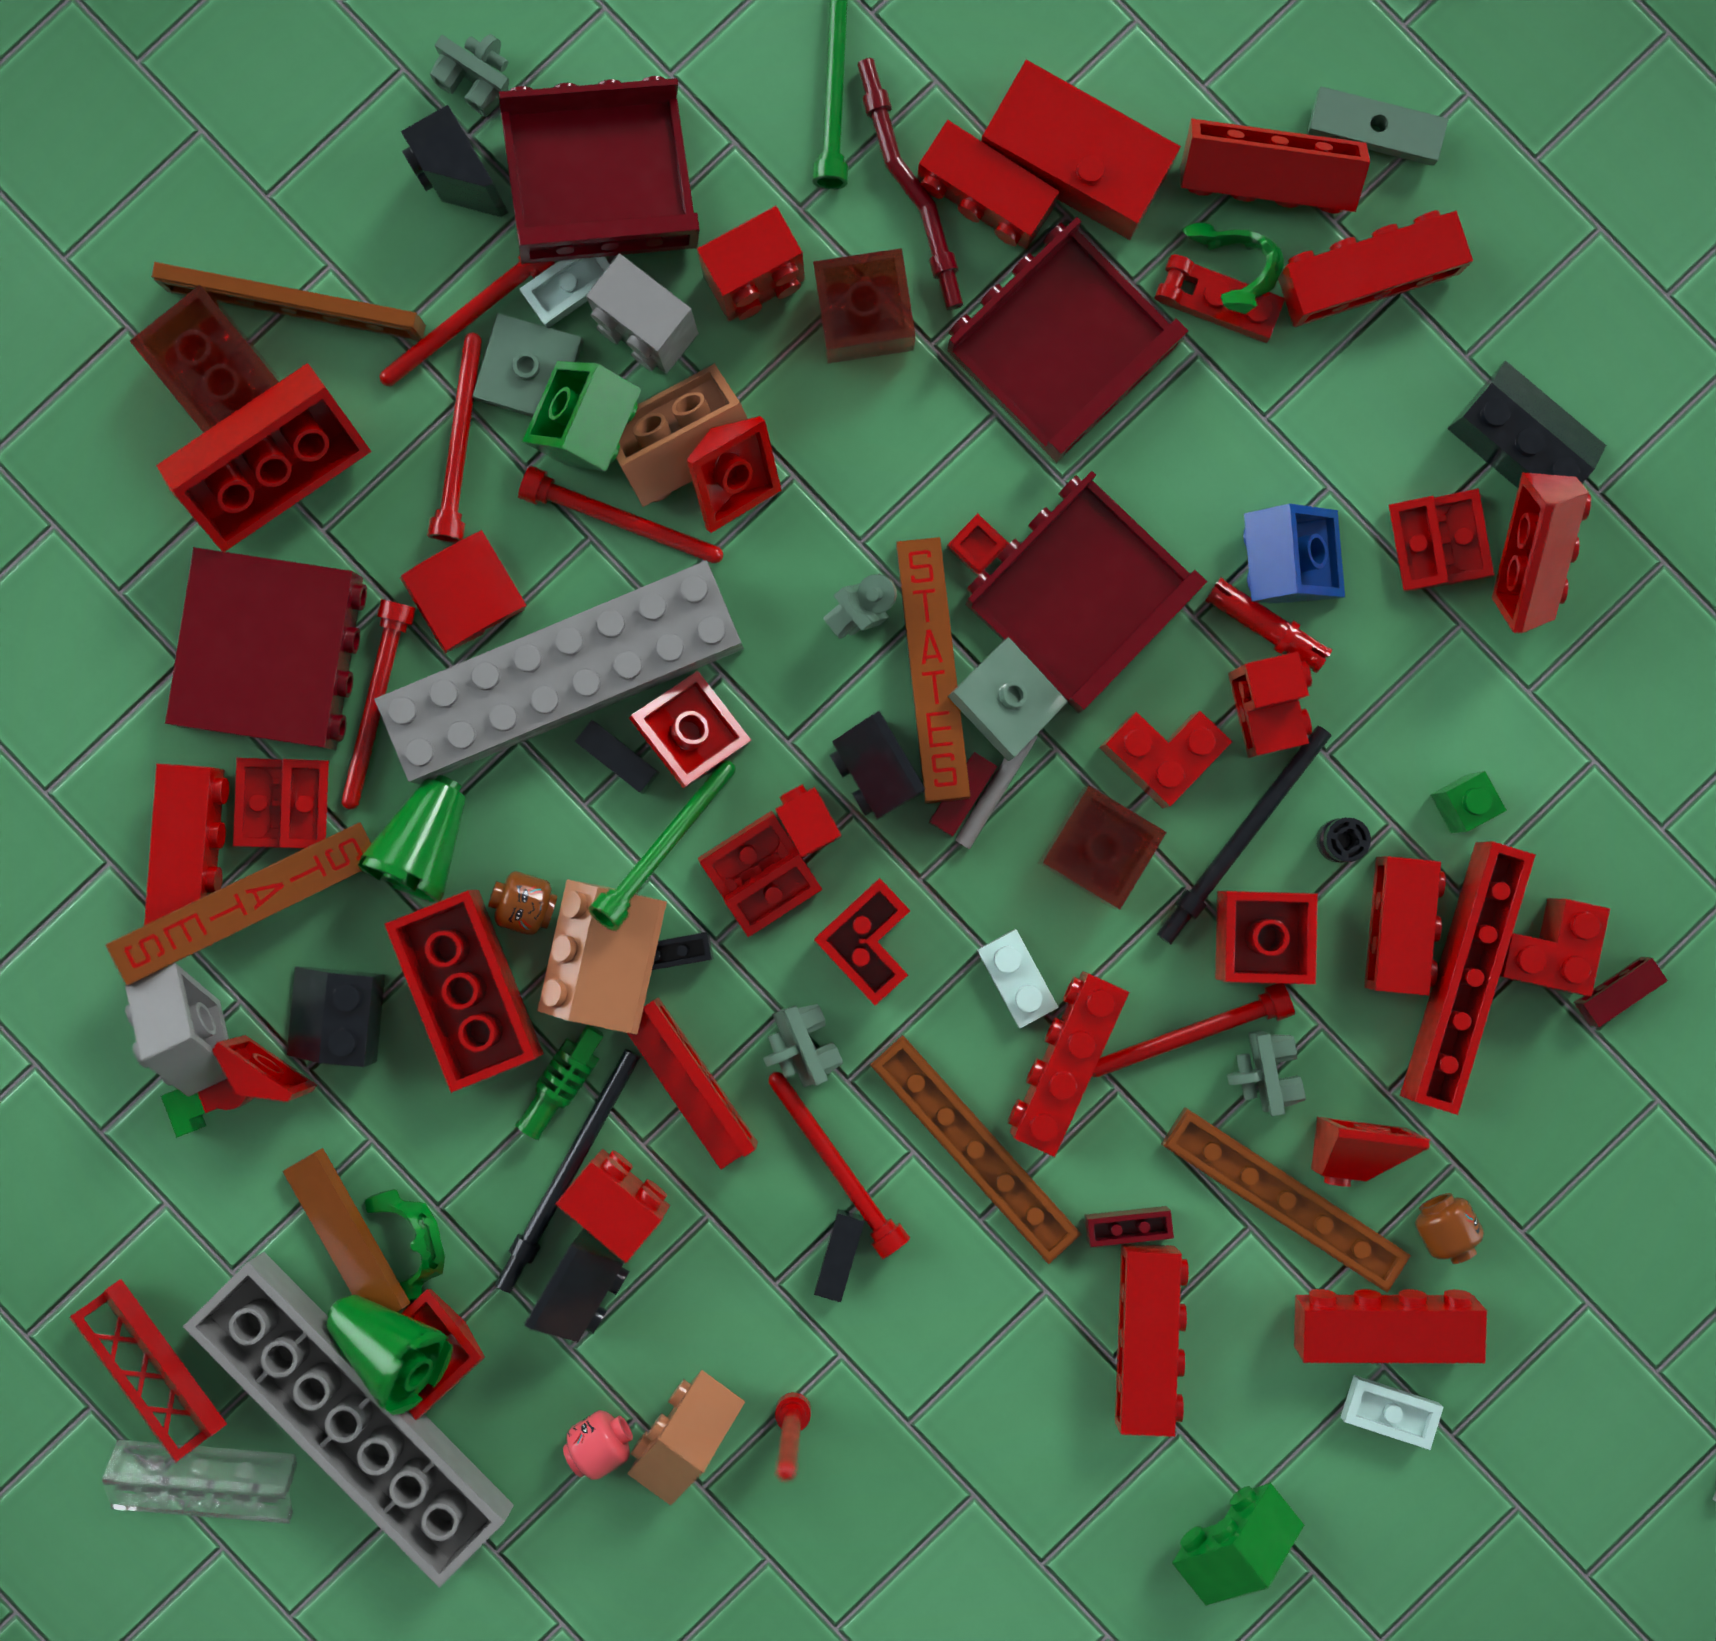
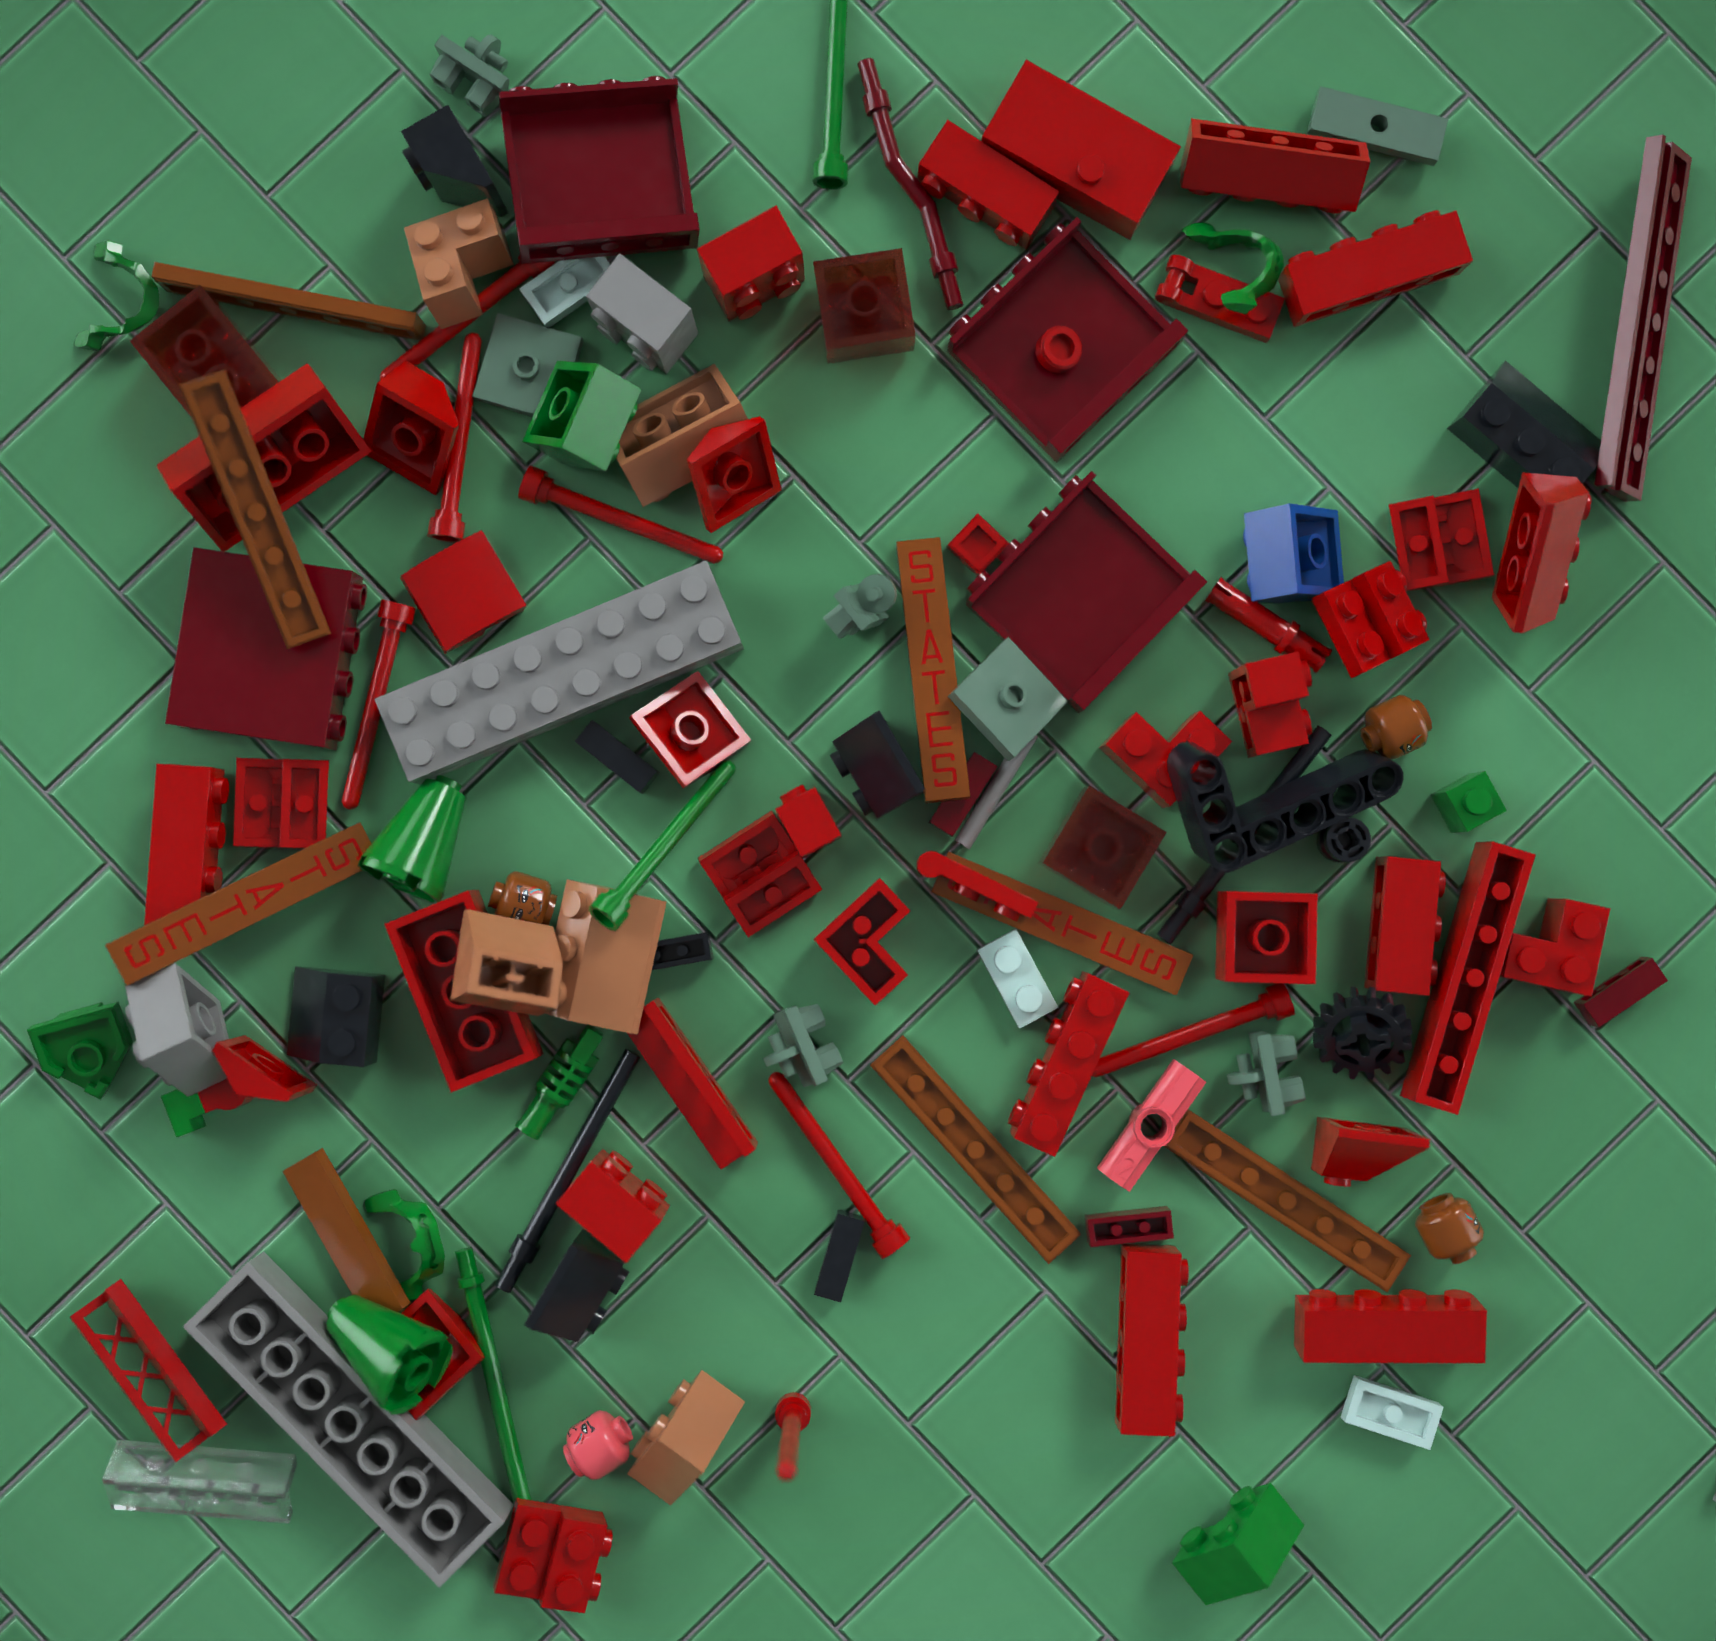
none -> green plate [27,1002,133,1100]
none -> green helmet [74,240,159,351]
none -> dark orange tile [179,370,331,649]
none -> red slope [363,360,459,496]
none -> nougat brick [404,198,514,329]
none -> nougat slope [451,909,563,1016]
none -> green bar [455,1247,531,1503]
none -> red plate [493,1498,613,1614]
none -> red plate [916,851,1039,922]
none -> dark orange tile [931,852,1193,996]
none -> red tile [1035,326,1082,373]
none -> coral piece [1097,1059,1207,1192]
none -> black beam [1167,741,1404,873]
none -> red plate [1311,561,1430,679]
none -> black gear [1313,987,1413,1080]
none -> dark orange head [1360,695,1432,760]
none -> dark red plate [1594,134,1692,502]

